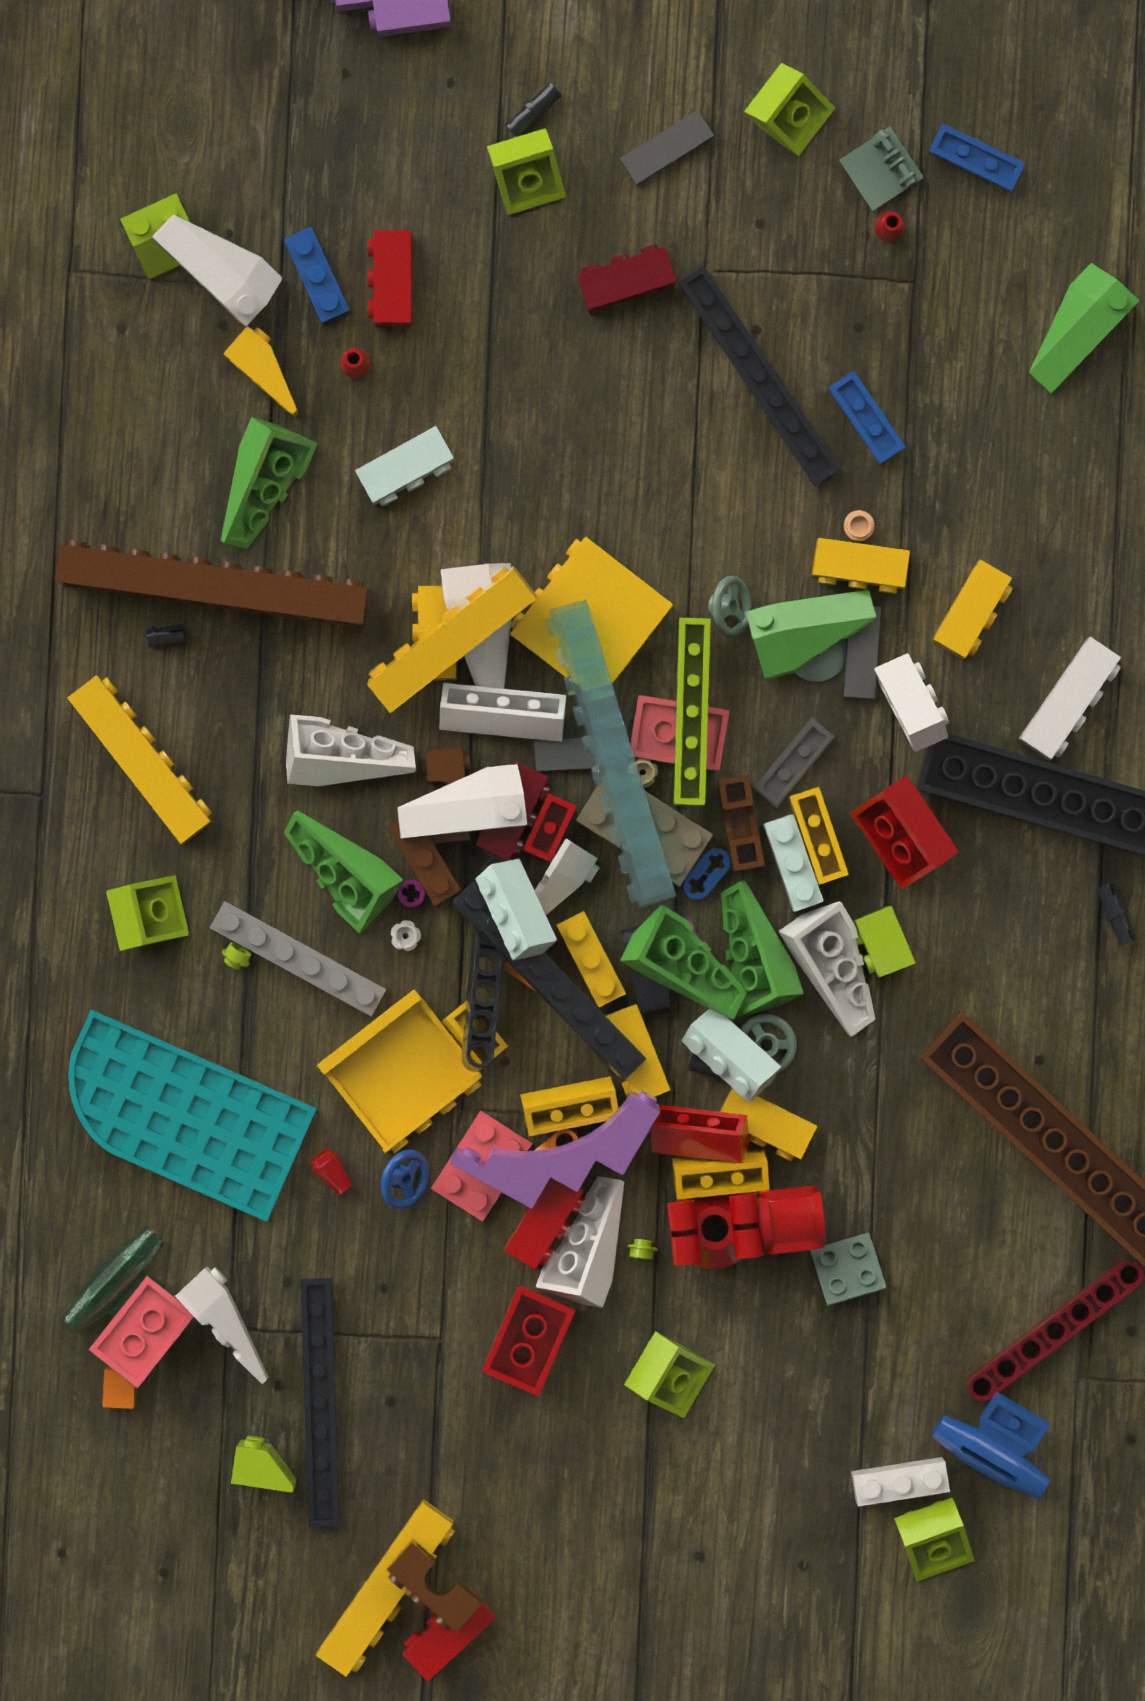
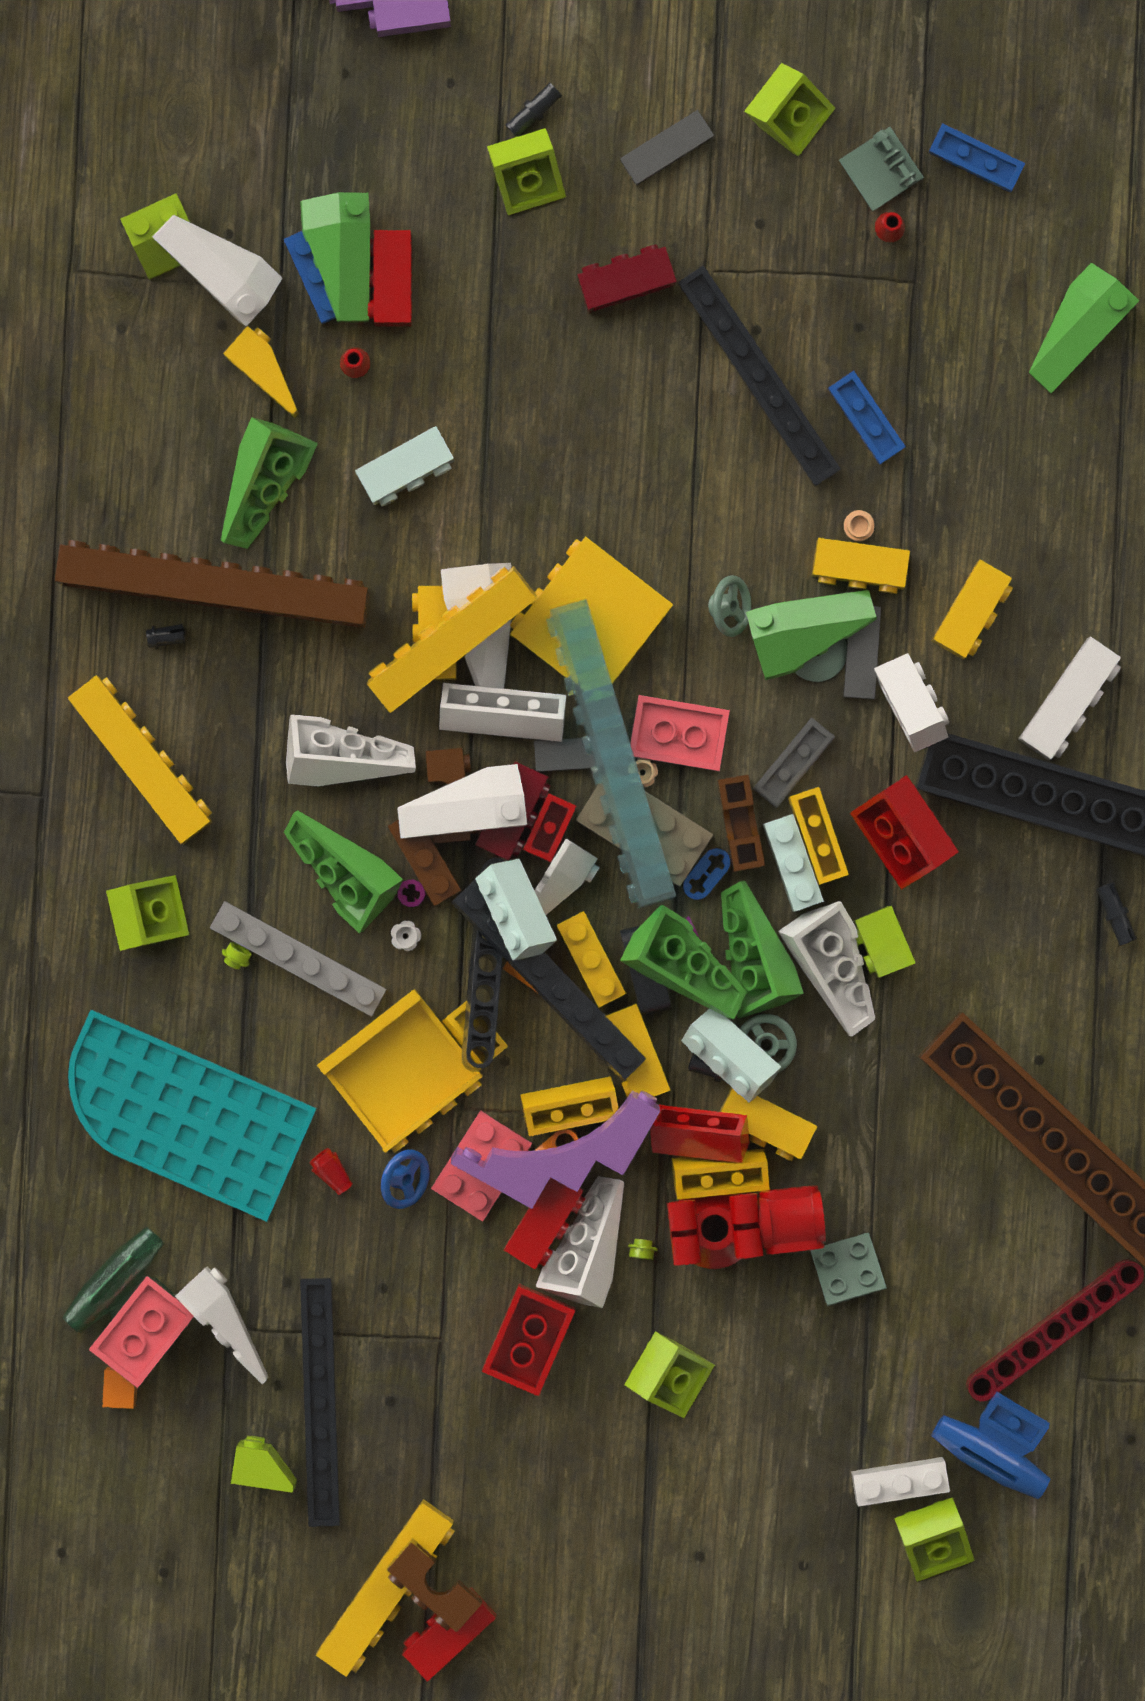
lime brick [673,618,711,806] -> none
none -> bright green wedge [300,192,370,322]

